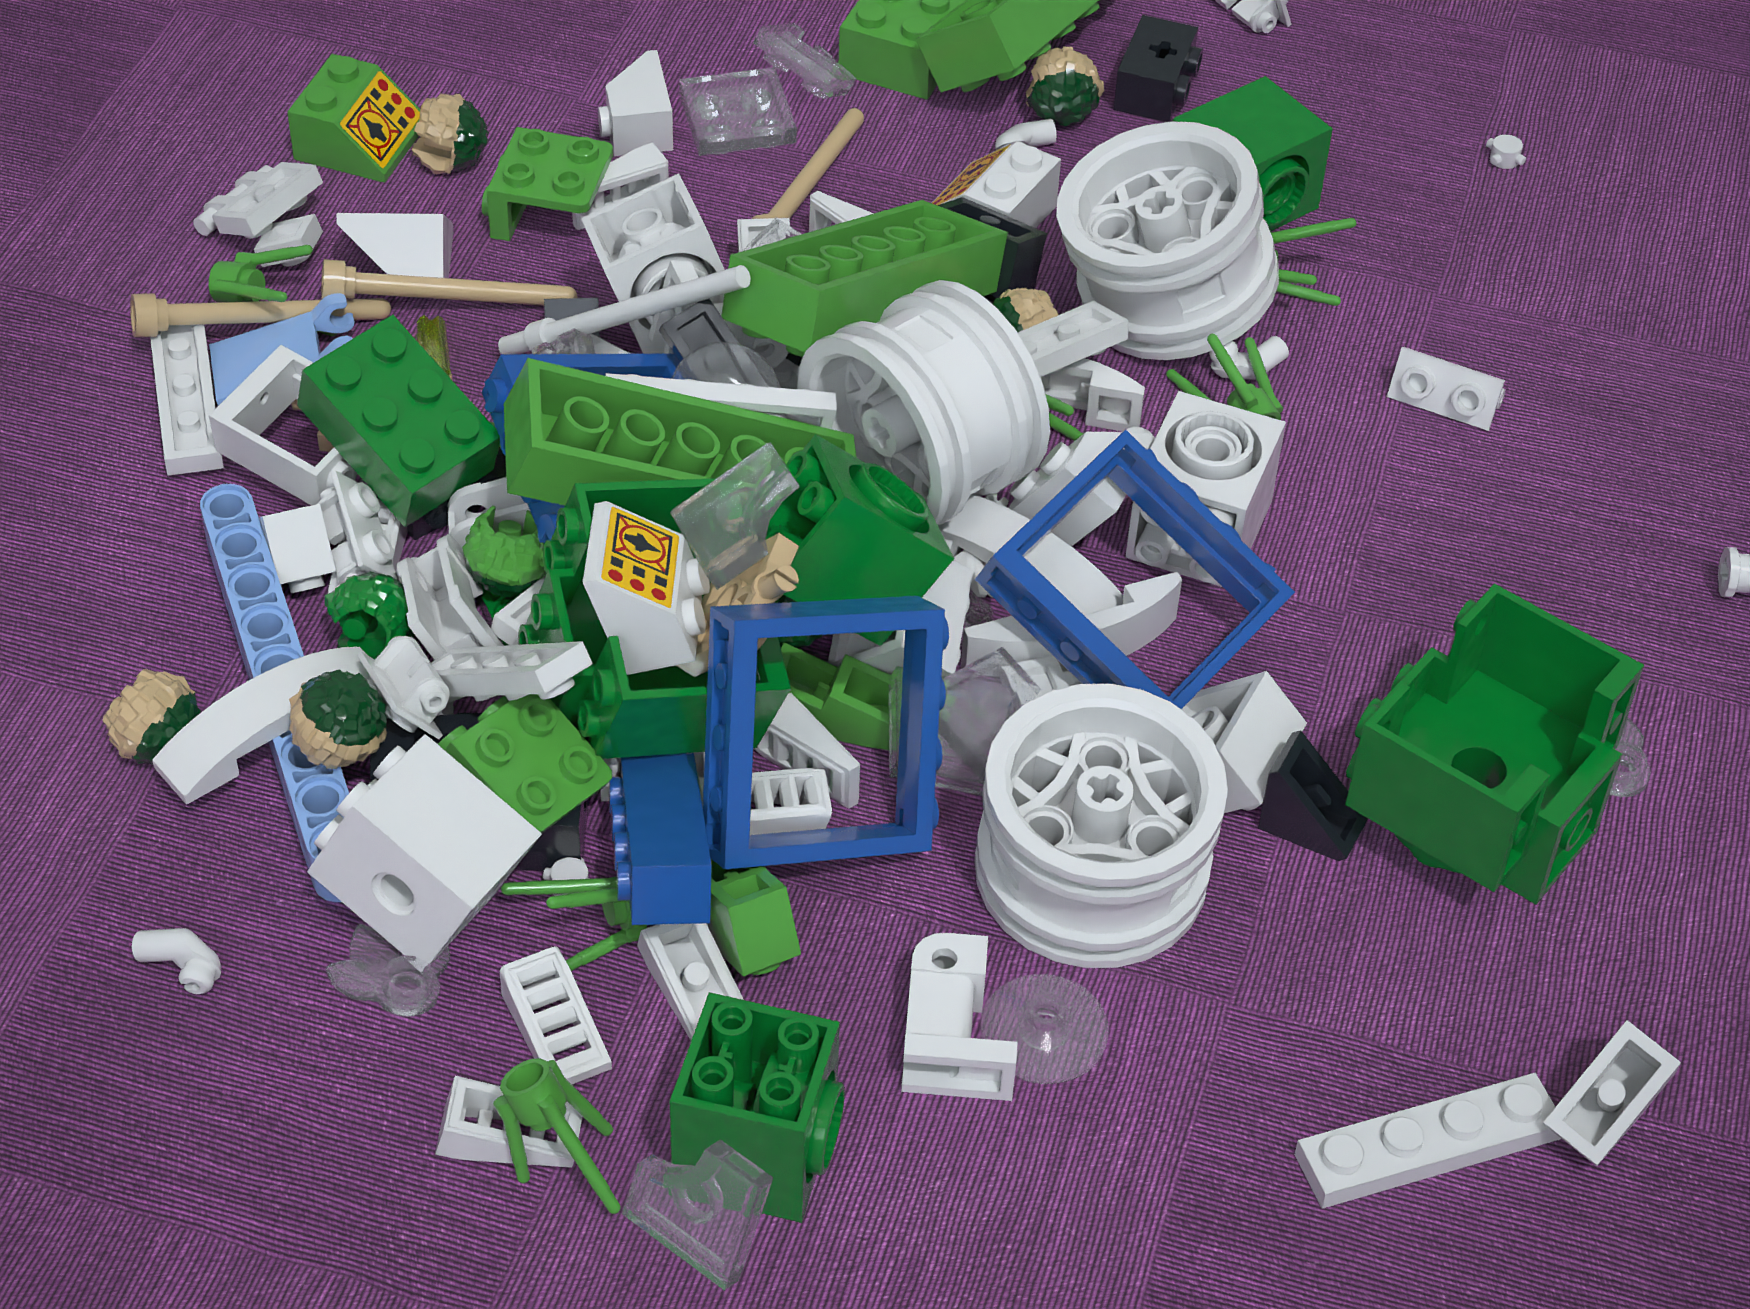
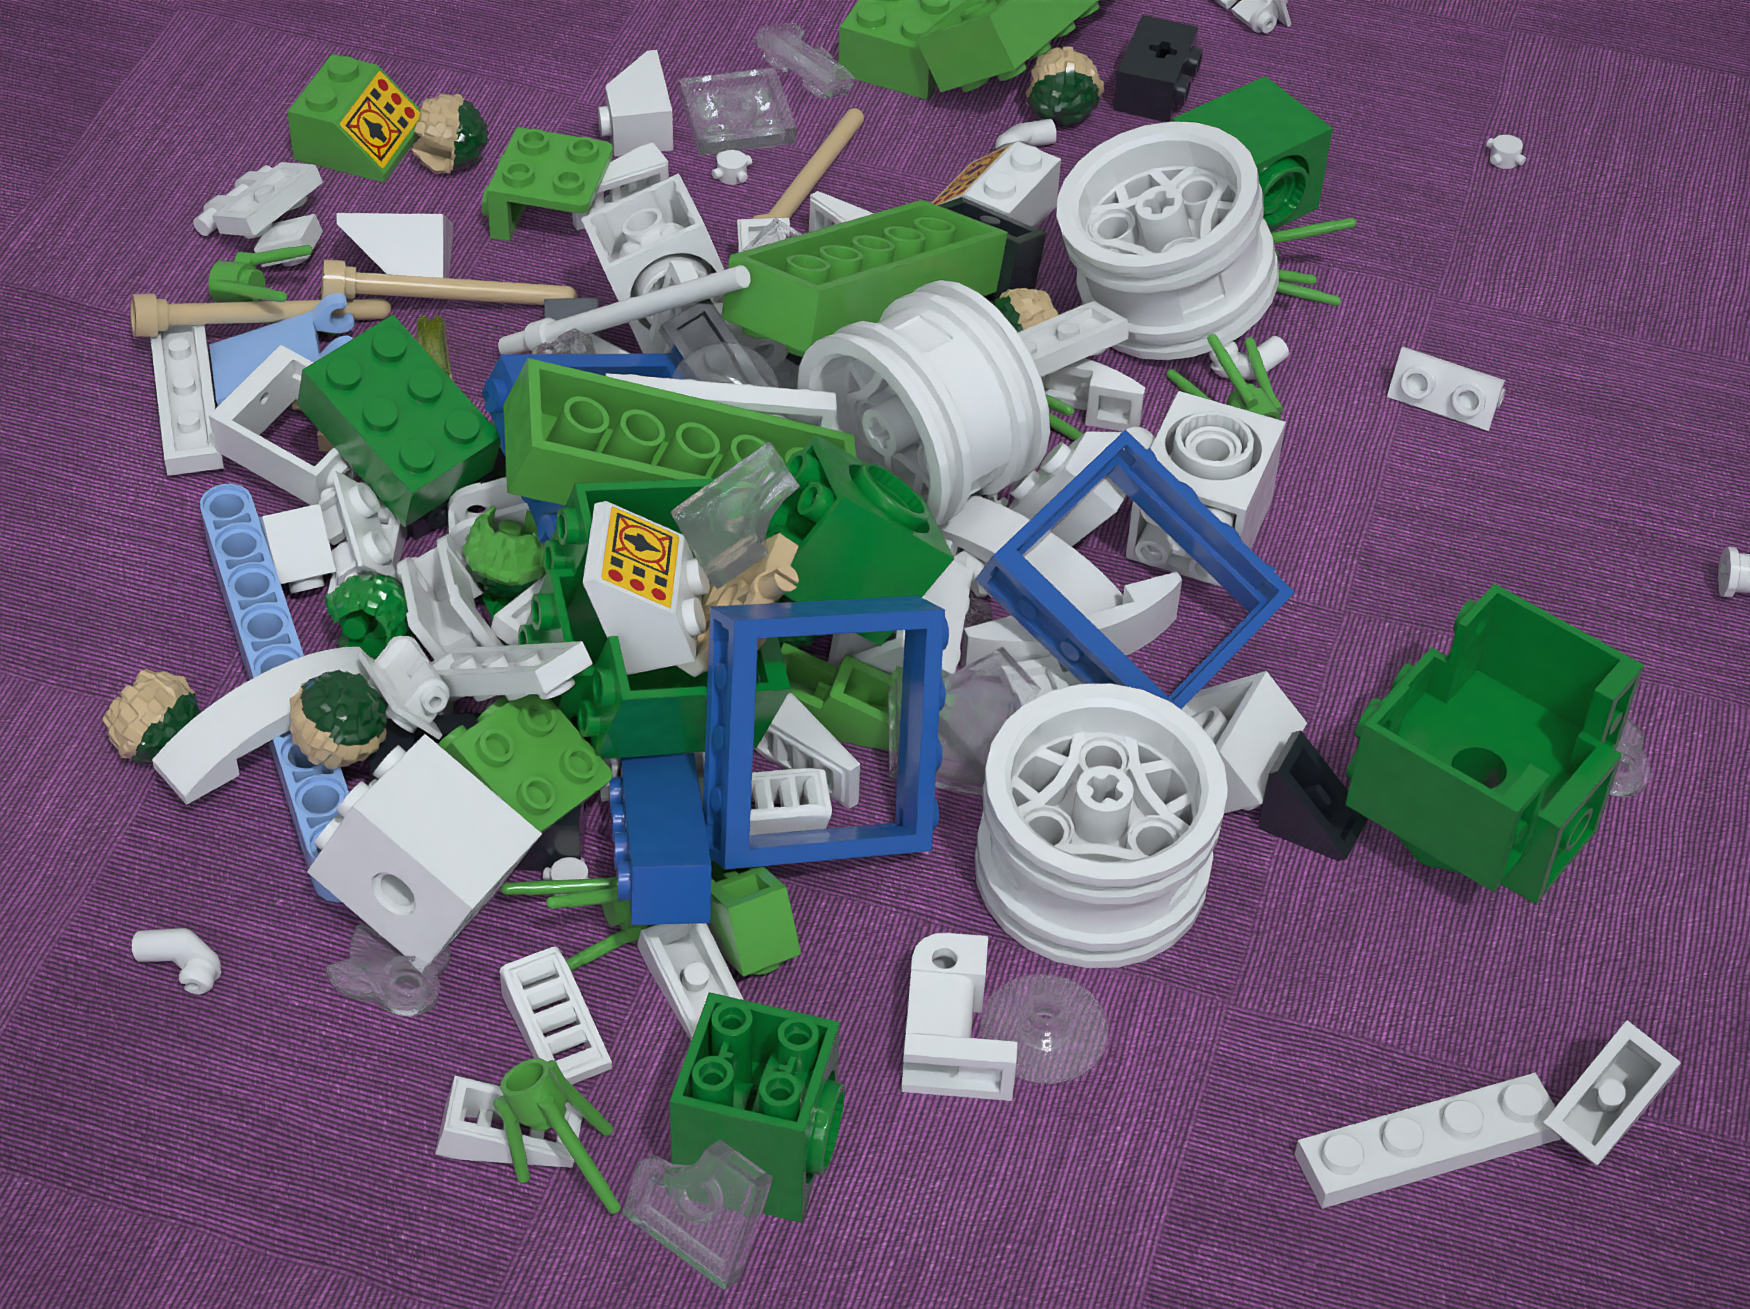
none -> white piece [712,150,752,185]

